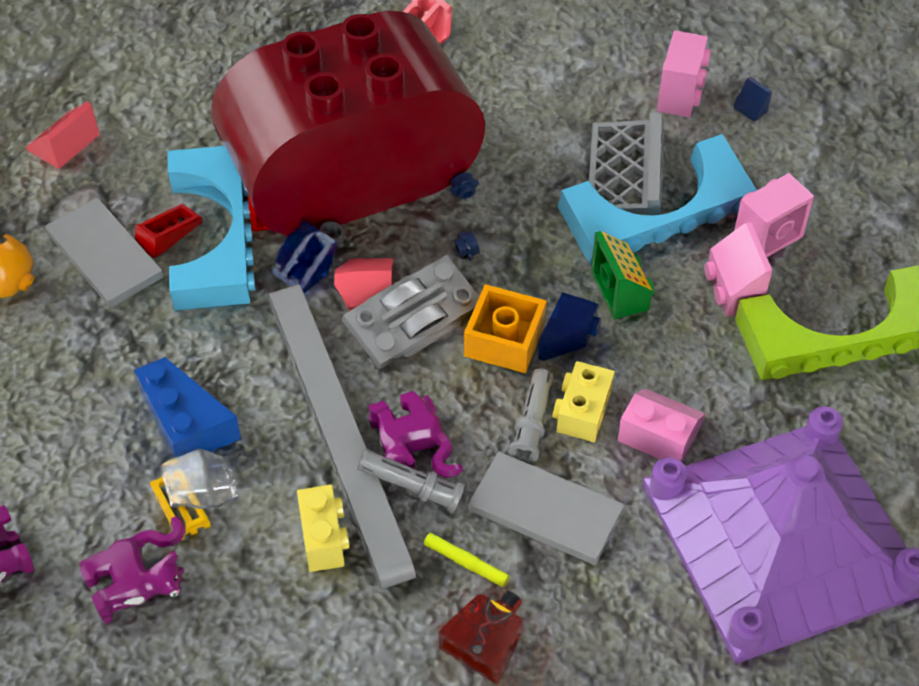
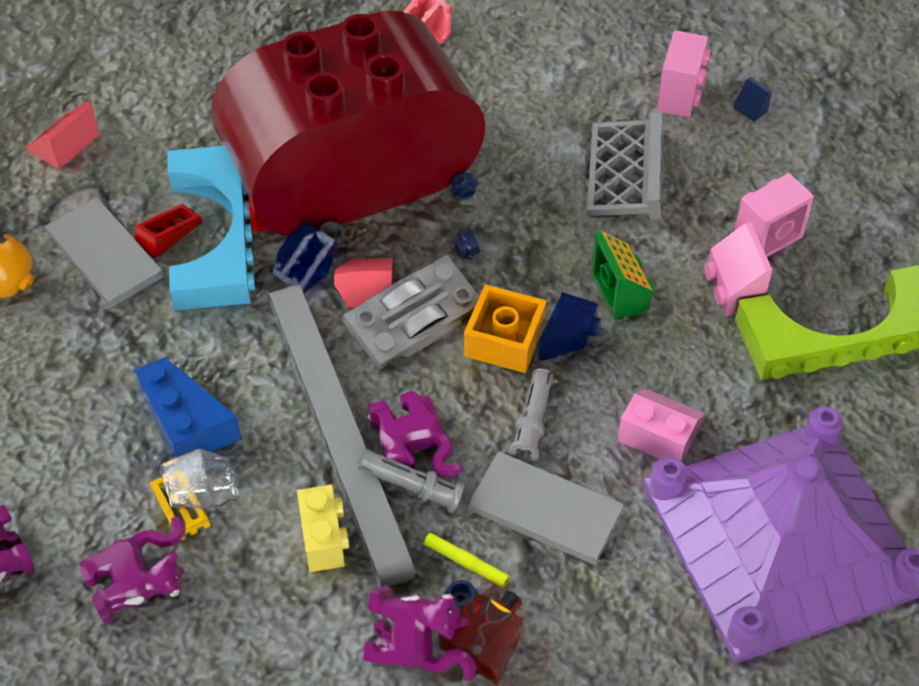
light yellow brick [552,361,615,443] -> none
medium azure arch [557,134,757,265] -> none
none -> magenta animal [363,585,476,682]
none -> dark blue plate [444,580,479,615]

